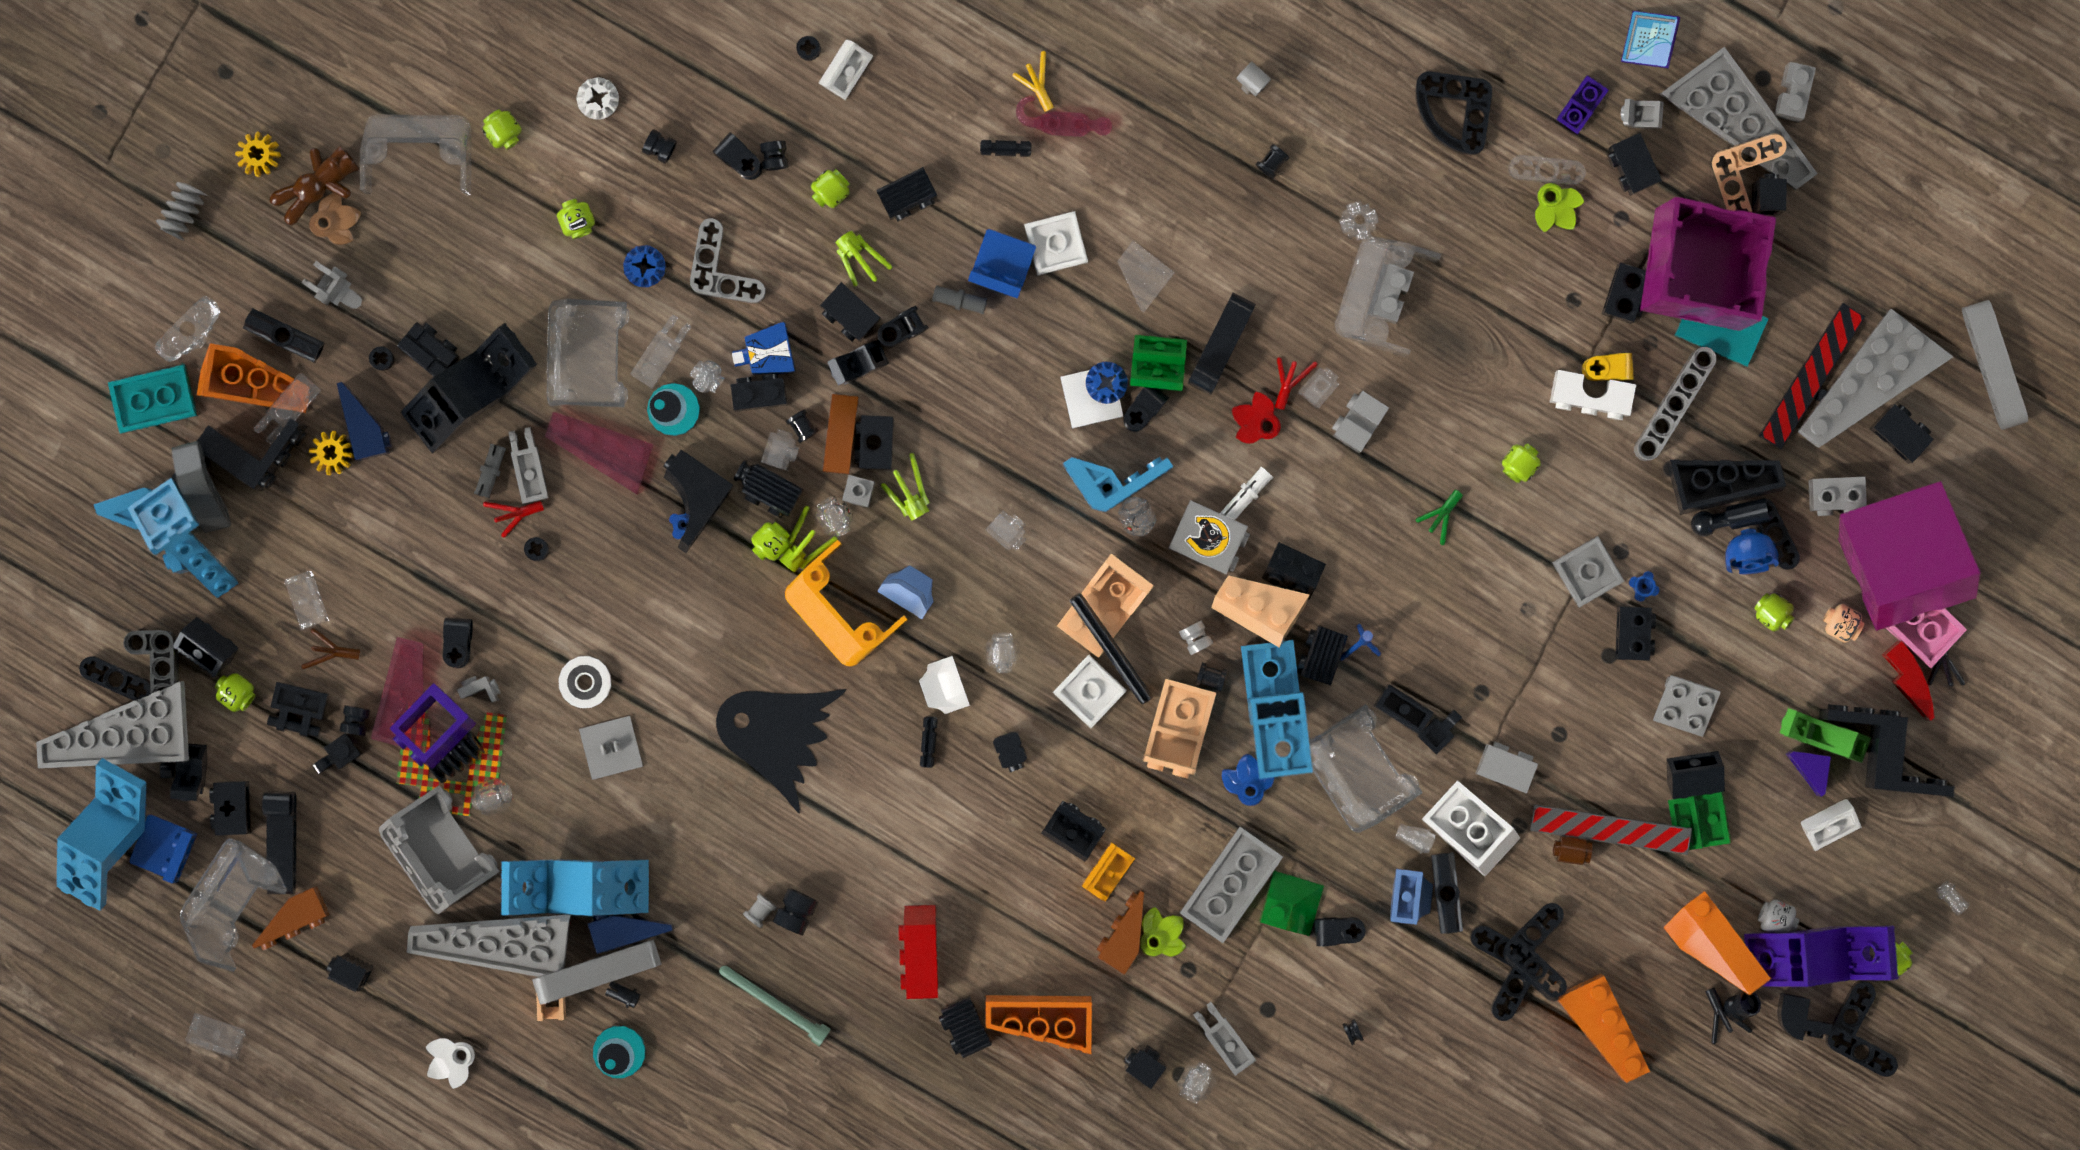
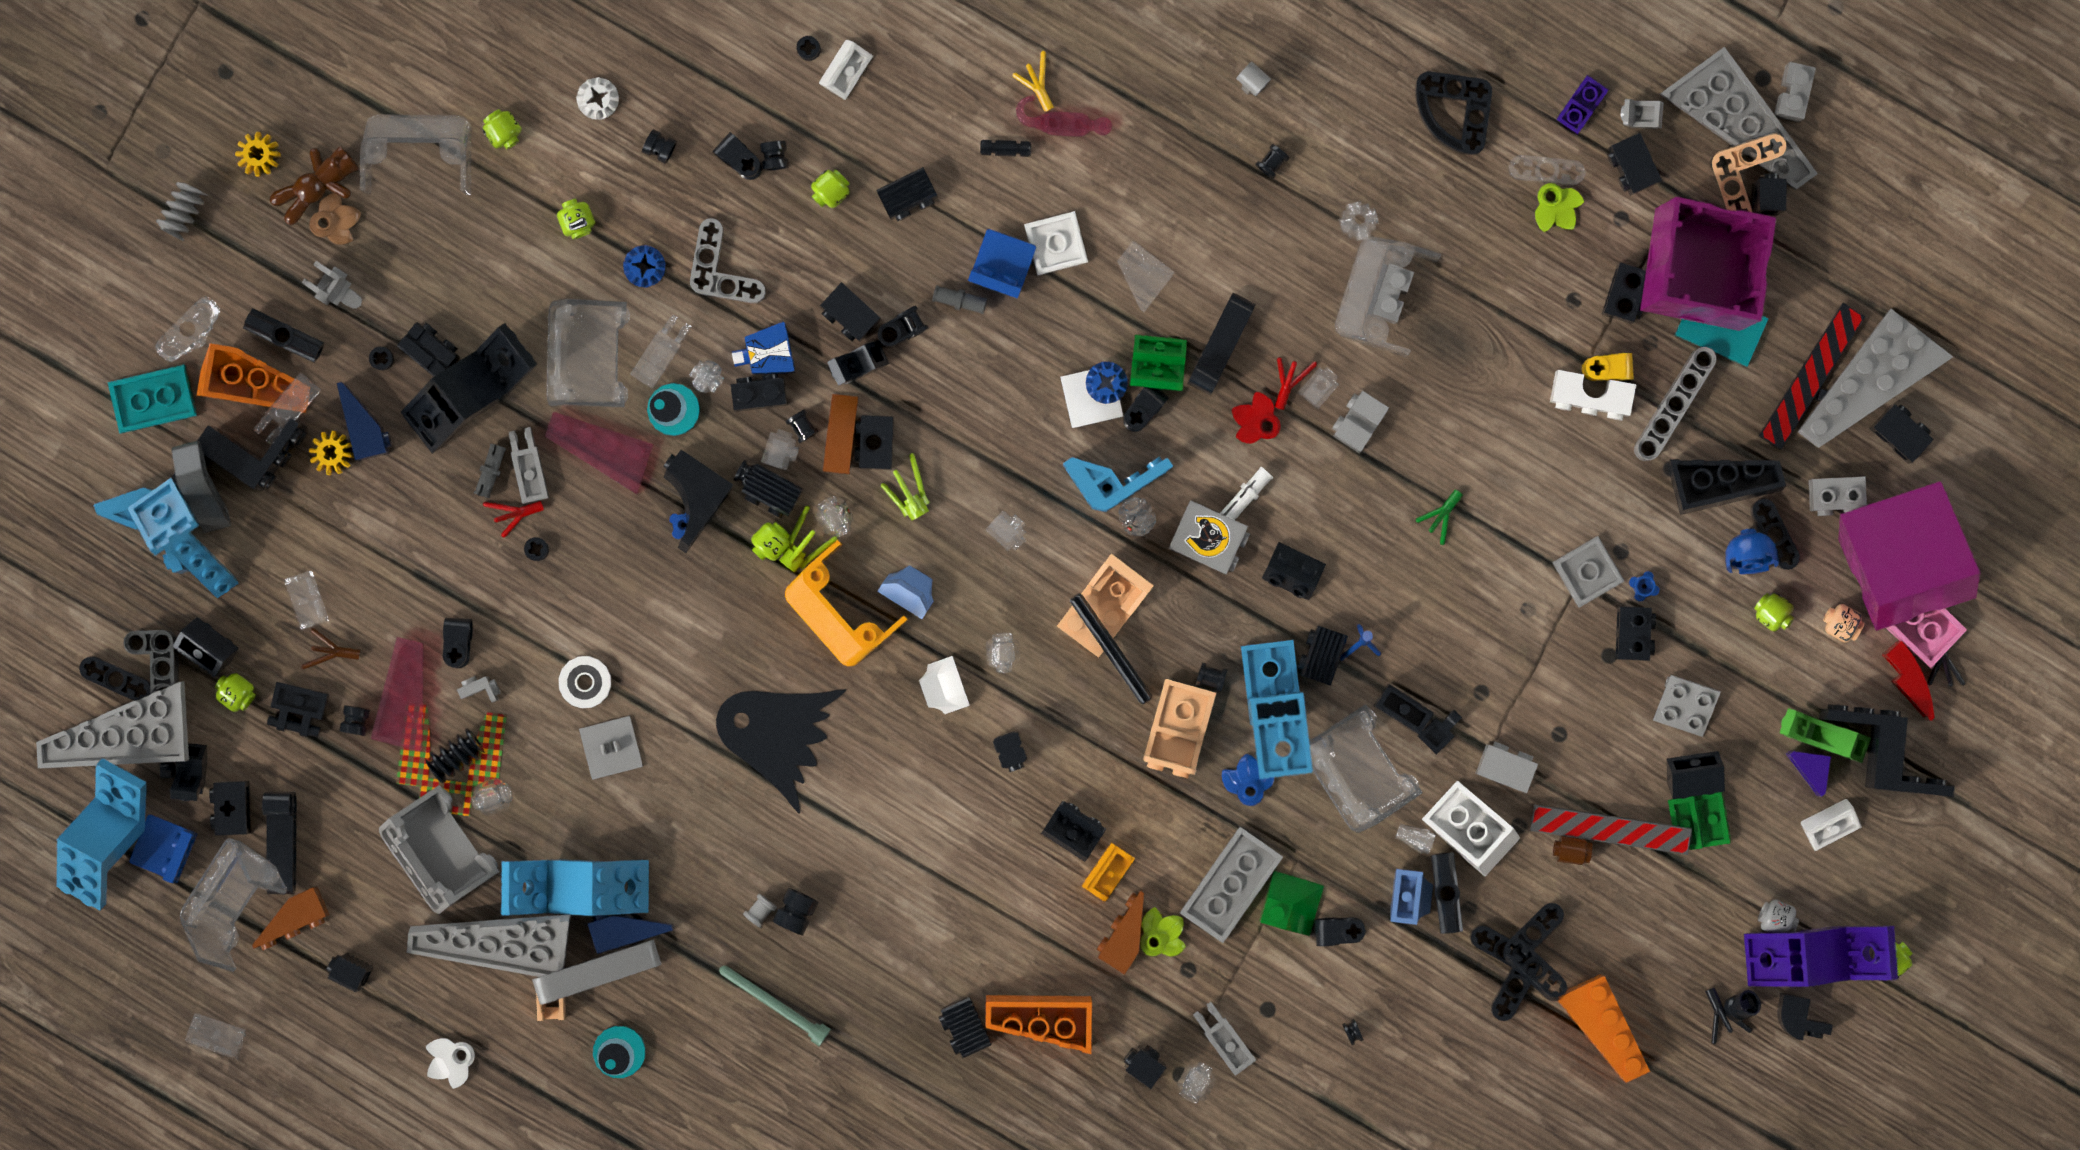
black plate [313,733,361,774] -> none
dark purple window [389,683,476,769] -> none
black pin [605,981,641,1008] -> none
lime plant [835,231,892,287] -> none
light grey brick [842,475,875,508] -> none
red wedge [899,905,938,999] -> none
black axle [920,716,938,768] -> none
white tile [1053,655,1127,728] -> none
light grey wheel [1179,620,1214,655] -> none
light nougat wedge [1212,575,1309,648] -> none
lime head [1502,443,1541,484] -> none
piece [1621,11,1681,69] -> none
orange wedge [1664,891,1771,995] -> none
black piece [1691,498,1771,537] -> none
black beam [1825,981,1898,1077] -> none
clear pin [1936,881,1970,915] -> none
light grey beam [1962,300,2028,430] -> none

